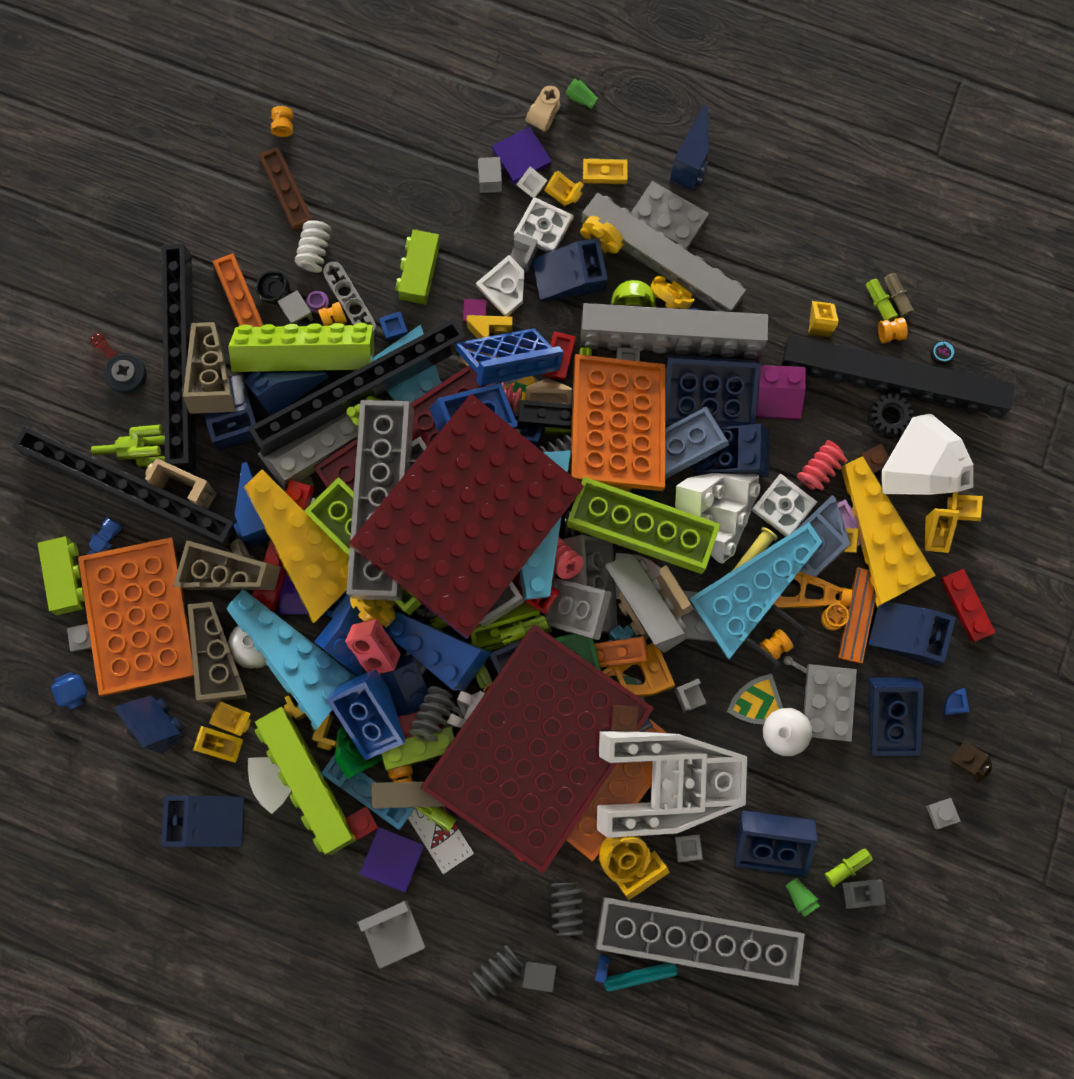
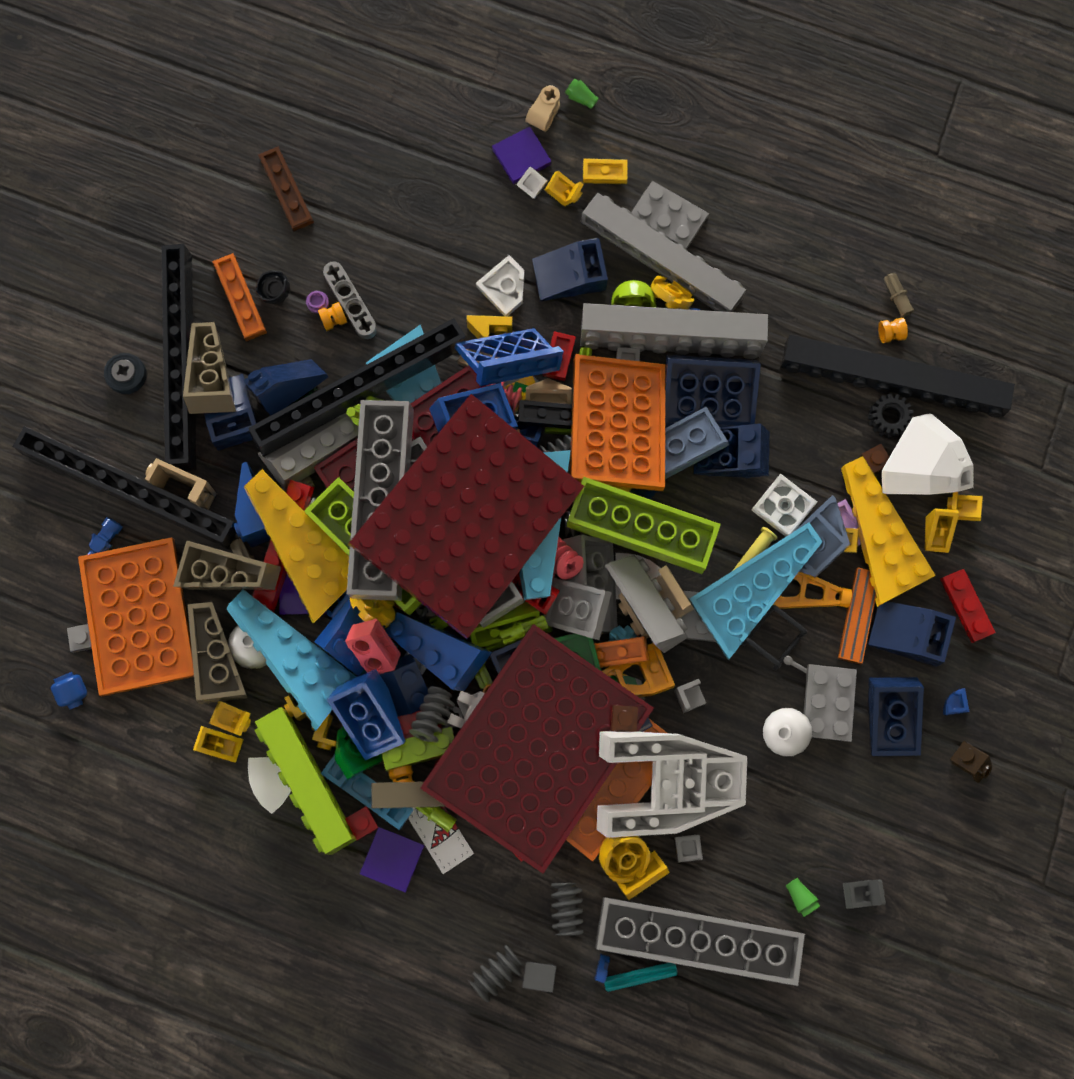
lime brick [38,536,85,615] -> none
clear red piece [90,333,117,359] -> none
lime plant [91,425,165,467] -> none
dark blue slope [114,696,186,754] -> none
dark blue slope [161,796,244,847] -> none
lime brick [228,323,375,372] -> none
light orange wheel [271,106,293,137] -> none
light grey panel [278,290,314,324] -> none
white piece [295,221,332,273] -> none
light grey bracket [358,901,425,968] -> none
blue plate [379,311,408,341] -> none
lime brick [396,229,440,305] -> none
magenta tile [463,299,487,323] -> none
light grey panel [478,157,502,193] -> none
light grey panel [510,232,538,272] -> none
white piece [514,197,574,253] -> none
yellow plate [580,216,624,255] -> none
dark blue slope [670,105,709,191] -> none
white brick [675,473,760,563] -> none
sticker [727,673,783,724] -> none
dark blue slope [734,810,818,877] -> none
magenta slope [755,365,806,420] -> none
light orange wheel [760,629,794,660] -> none
coral piece [797,440,847,491] -> none
yellow slope [808,301,838,338] -> none
light orange wheel [821,603,849,631] -> none
lime axle [825,849,873,887] -> none
lime axle [866,279,898,322] -> none
light grey plate [926,798,960,829] -> none
black tile [931,341,955,365] -> none

